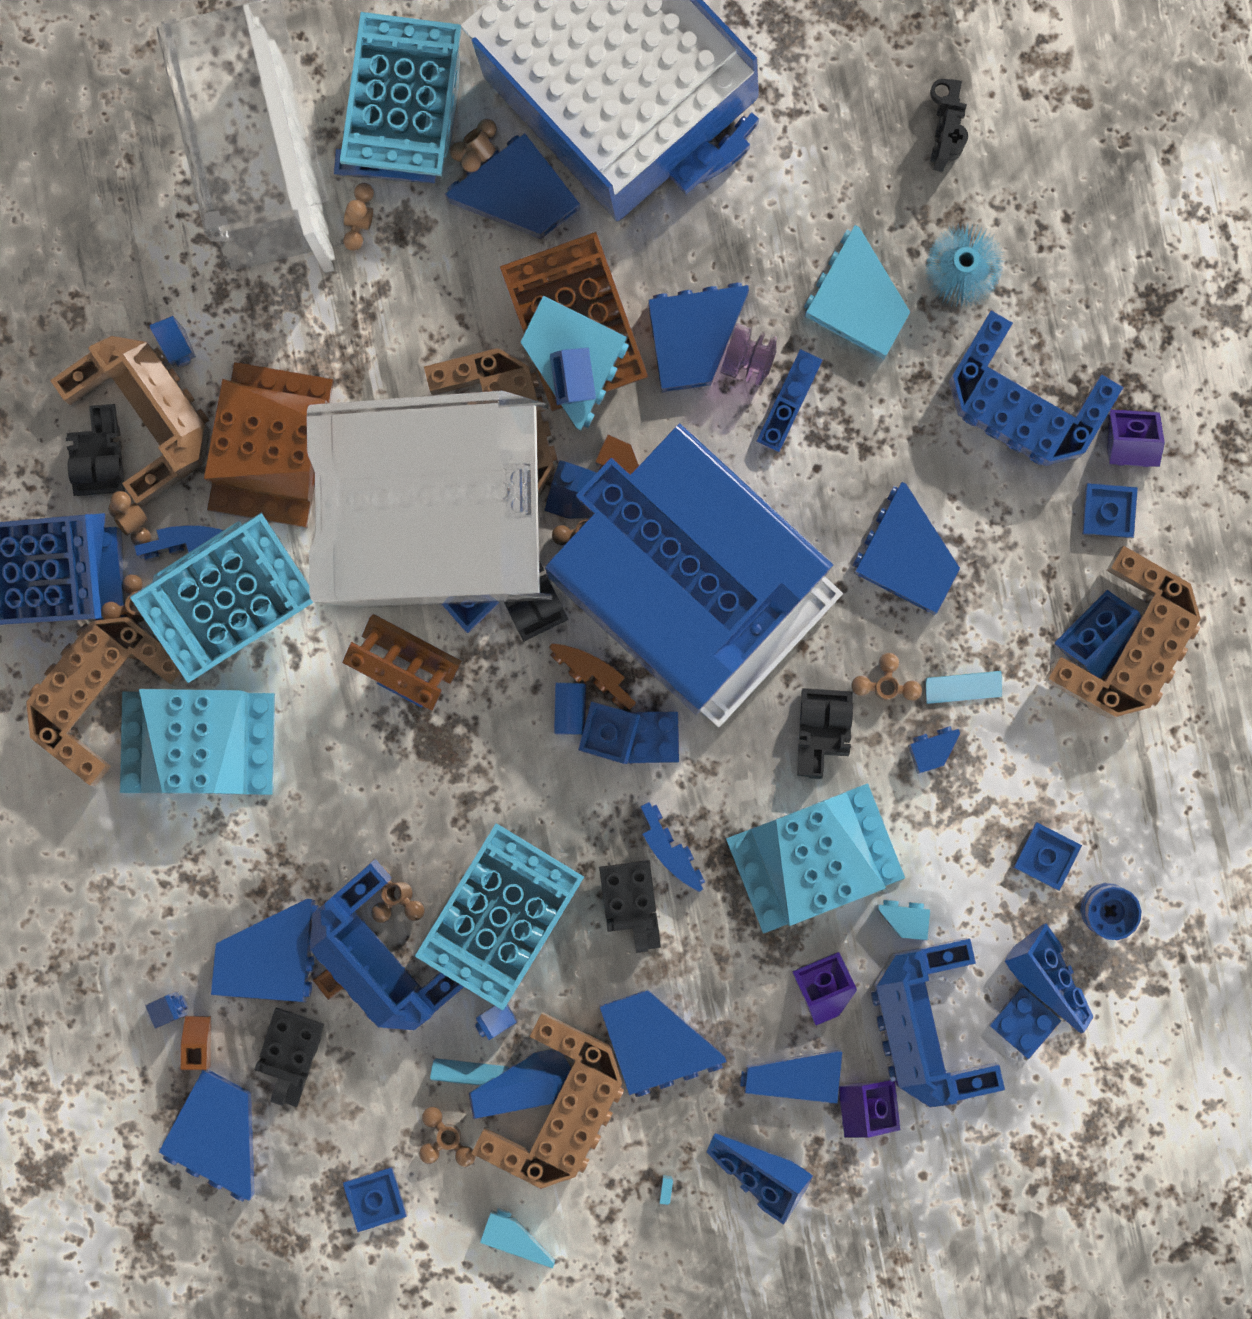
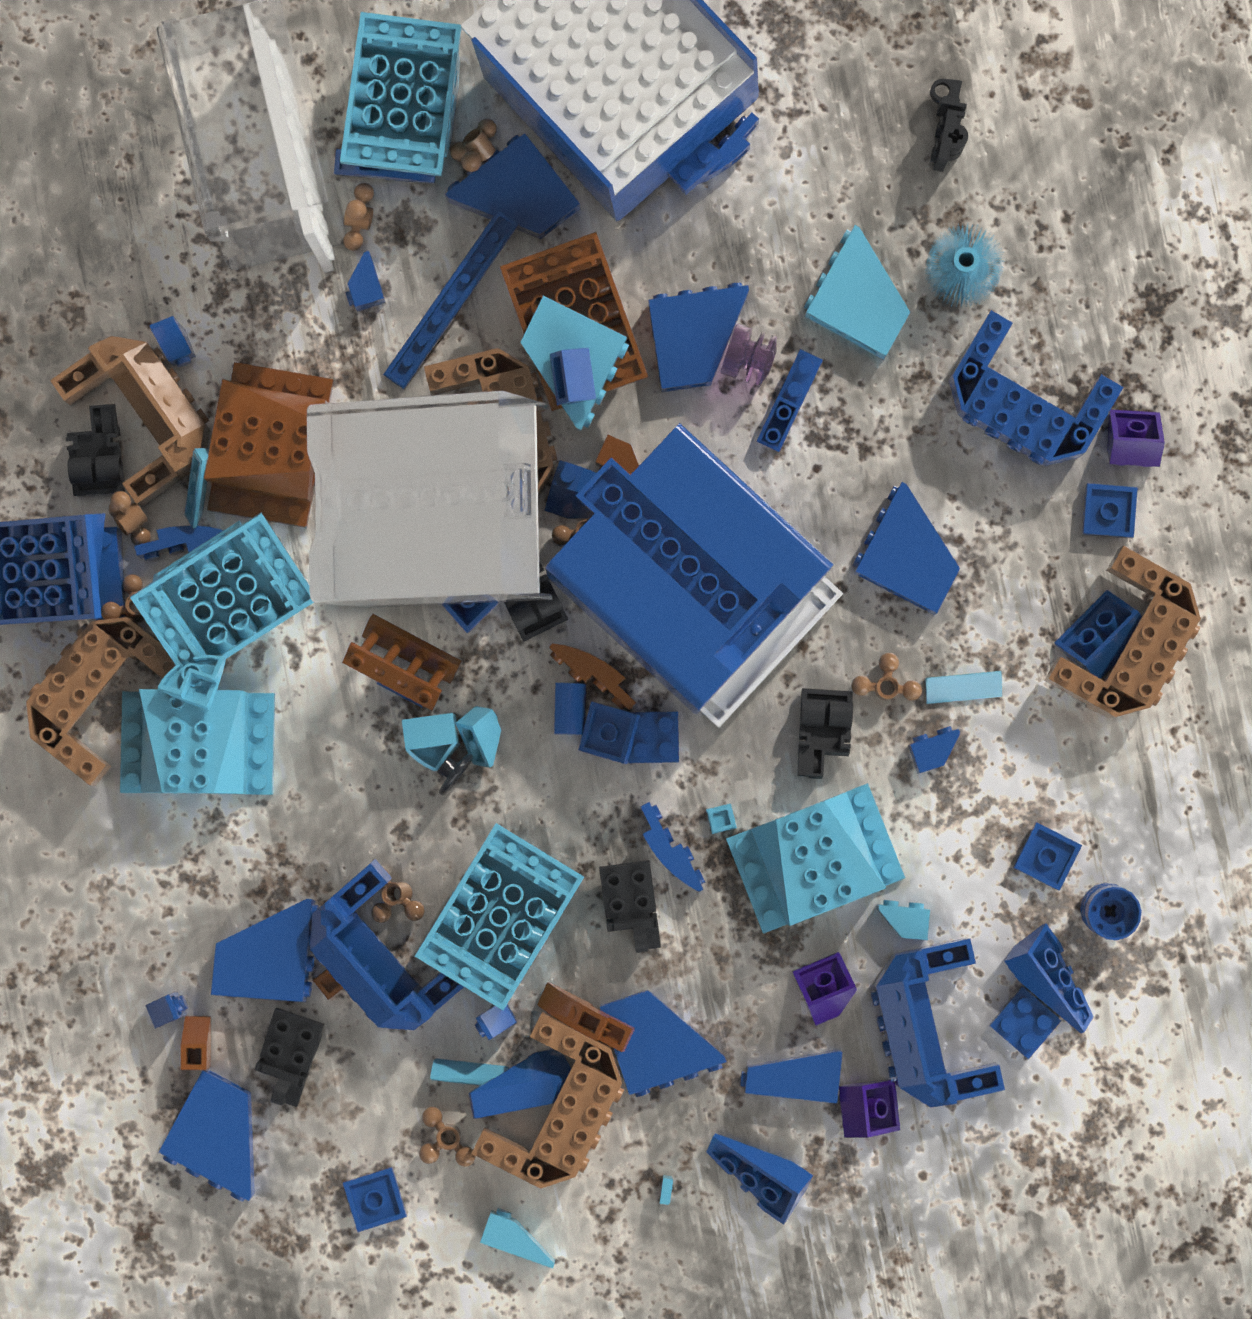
none -> medium azure brick [157,655,226,711]
none -> medium azure slope [184,448,209,528]
none -> blue slope [345,251,386,312]
none -> blue tile [383,209,520,390]
none -> medium azure piece [402,713,473,796]
none -> medium azure slope [456,706,501,768]
none -> dark orange slope [537,982,635,1052]
none -> medium azure tile [706,803,737,834]

